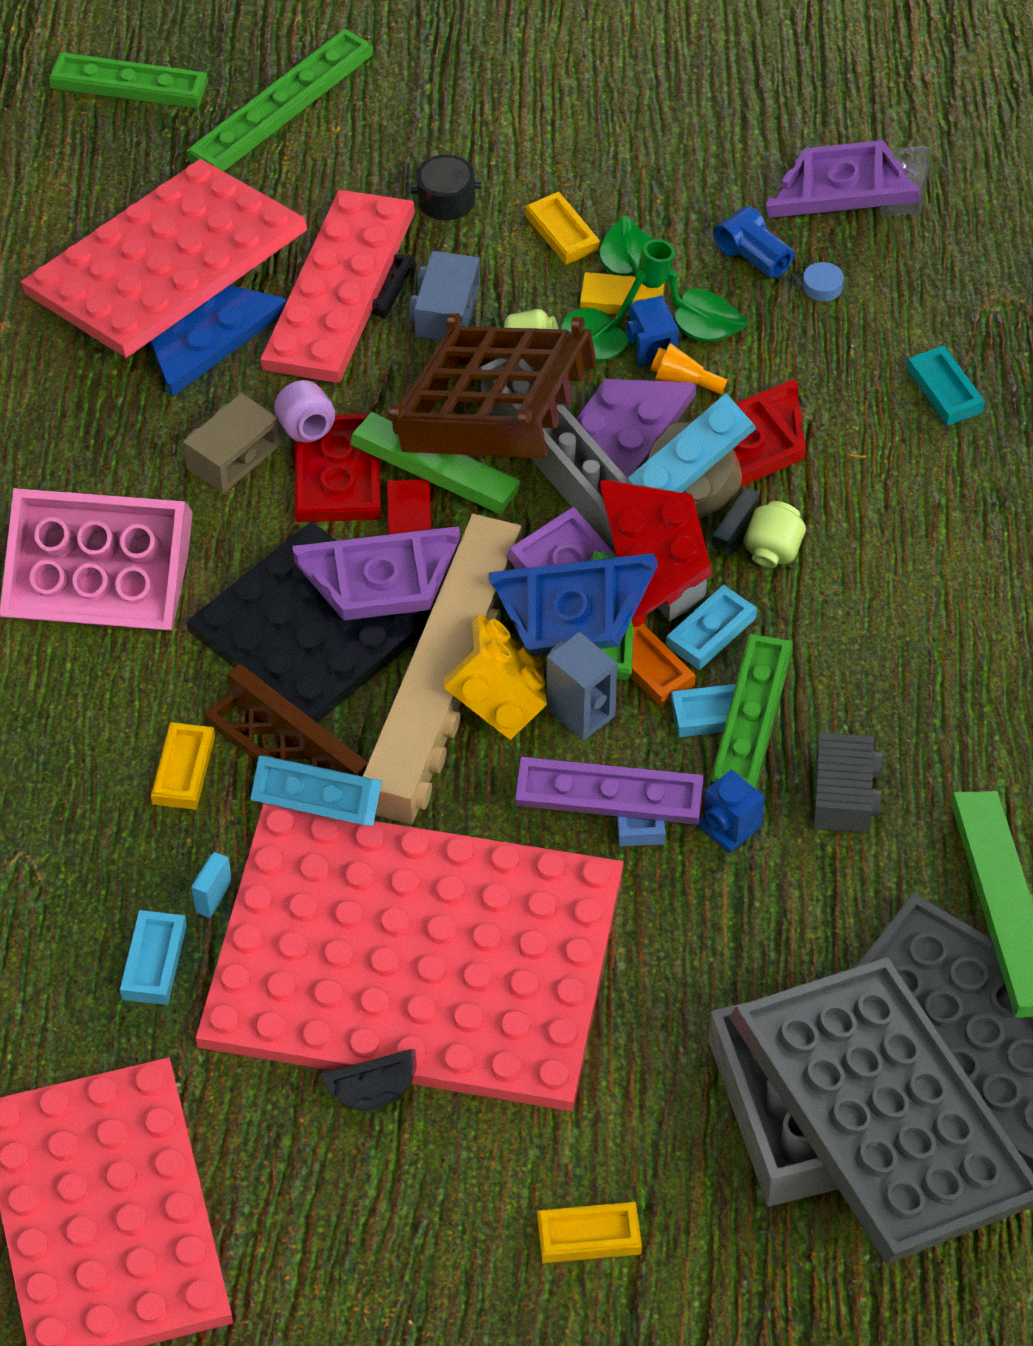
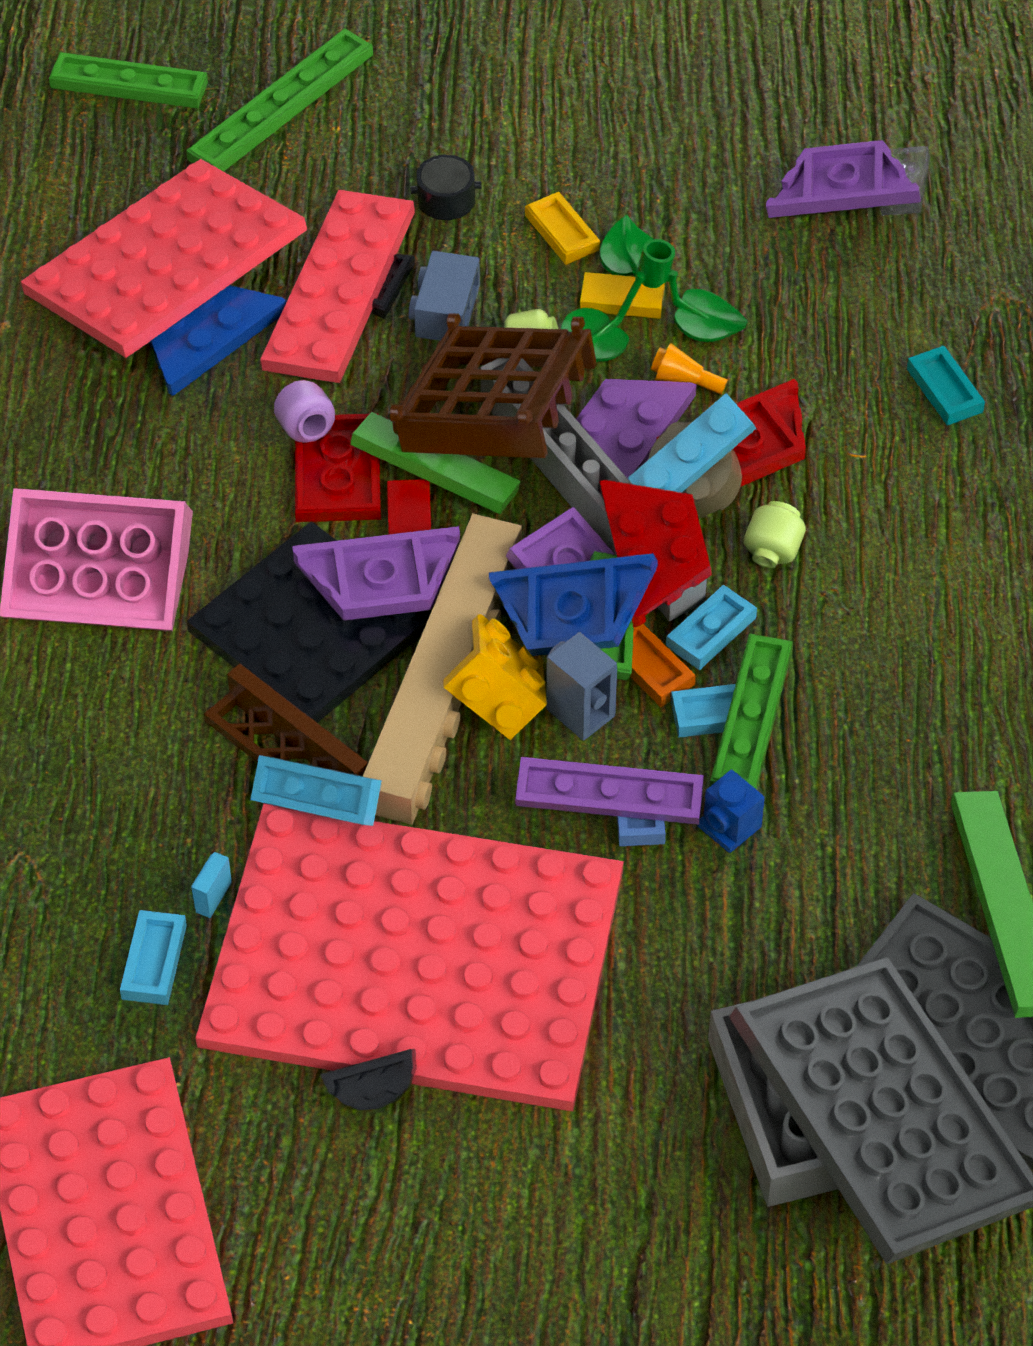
yellow tile [151,722,215,810] -> none
dark tan brick [183,393,281,494] -> none
yellow tile [537,1202,642,1264] -> none
blue brick [626,295,679,367] -> none
black tile [712,488,761,557] -> none
blue piece [713,206,794,279] -> none
medium blue tile [803,262,844,301] -> none
dark grey brick [813,732,882,834] -> none

